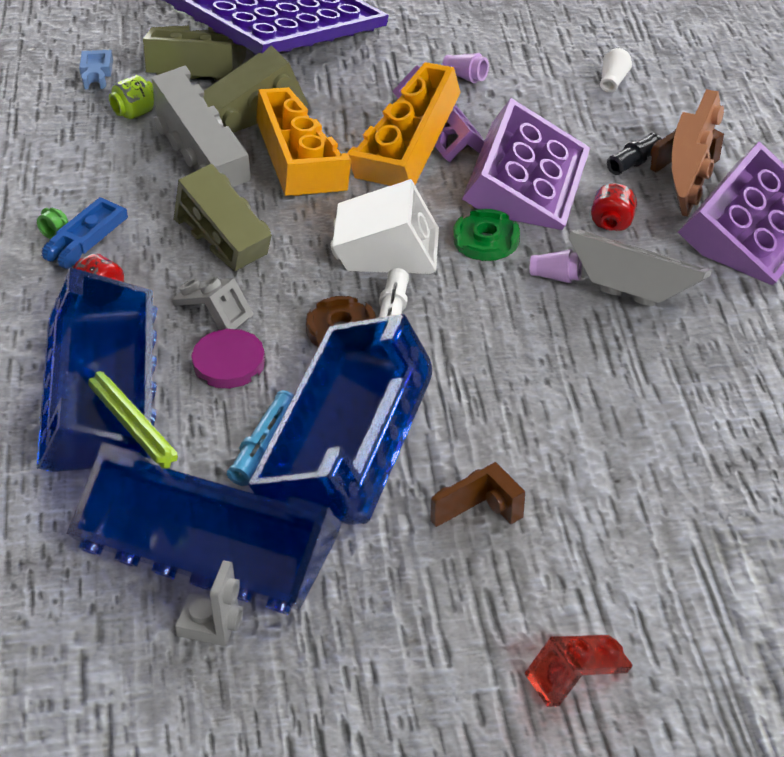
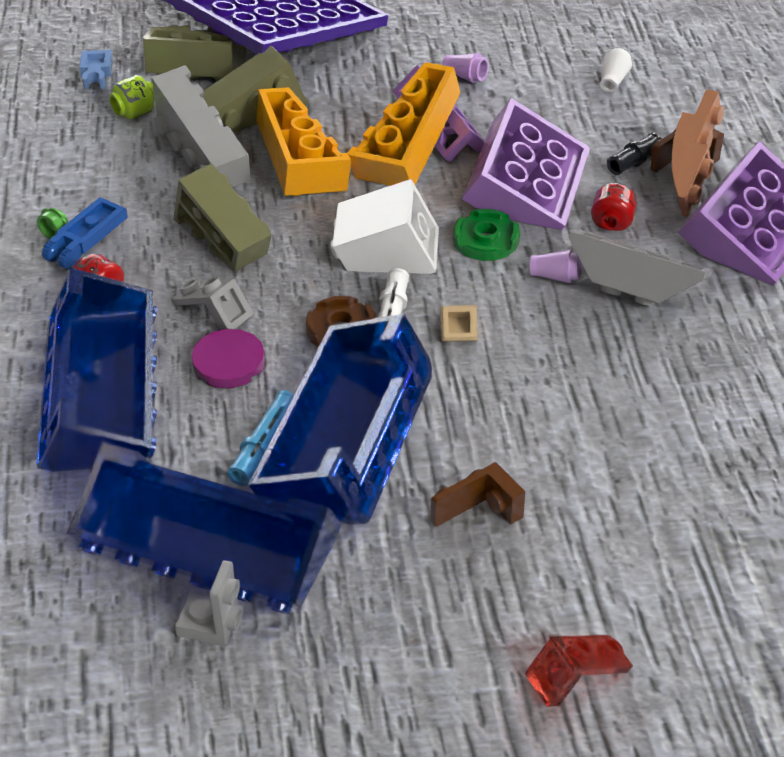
lime axle [88,371,178,469] -> none
none -> tan slope [440,305,478,342]

